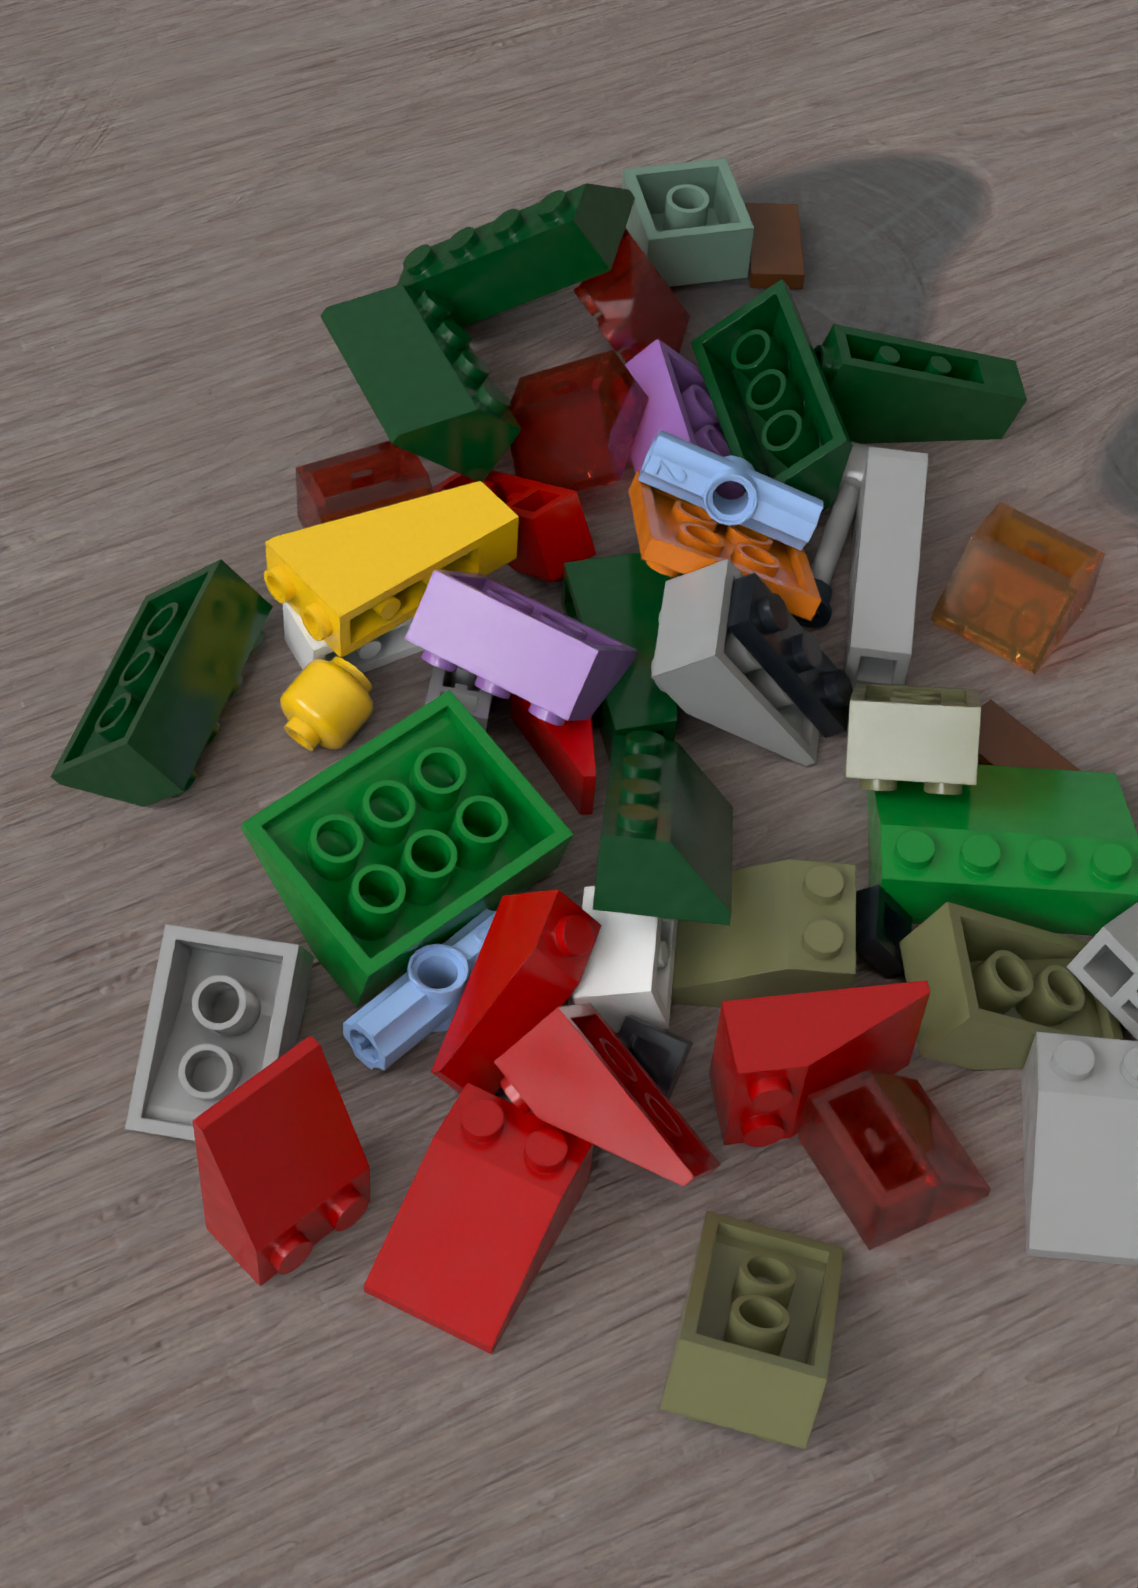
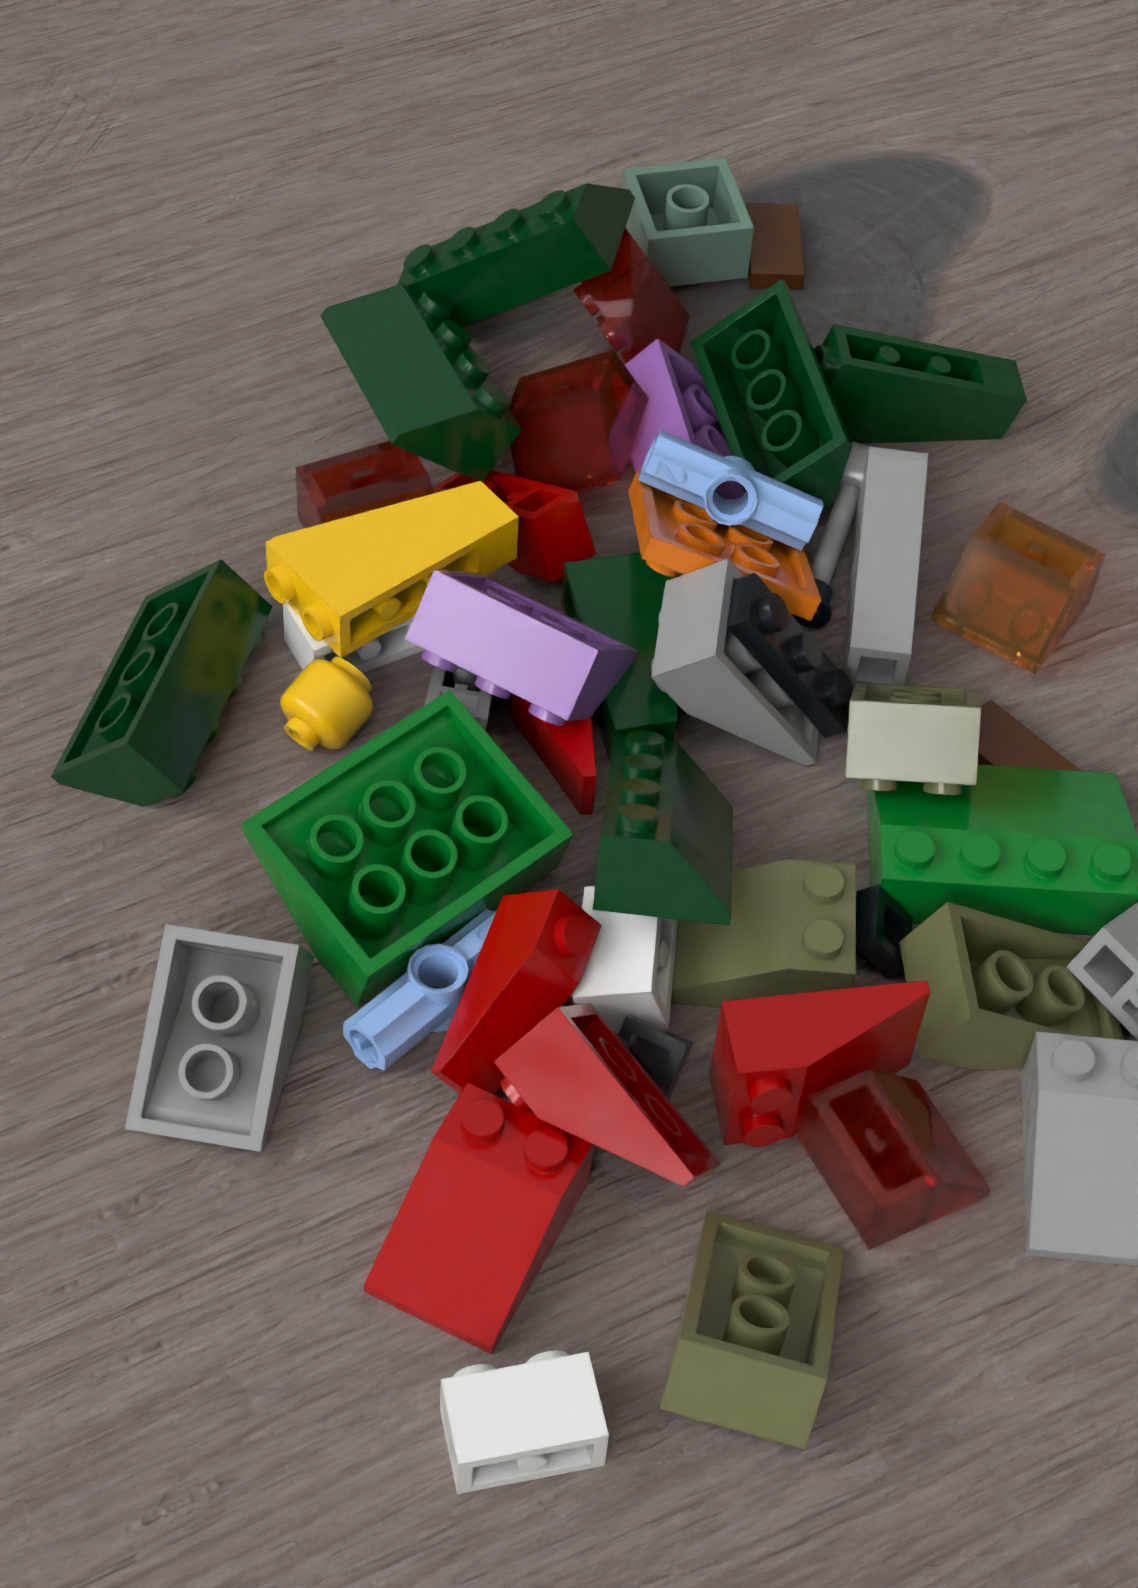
red slope [192,1035,371,1286] -> none
none -> white brick [440,1350,609,1494]

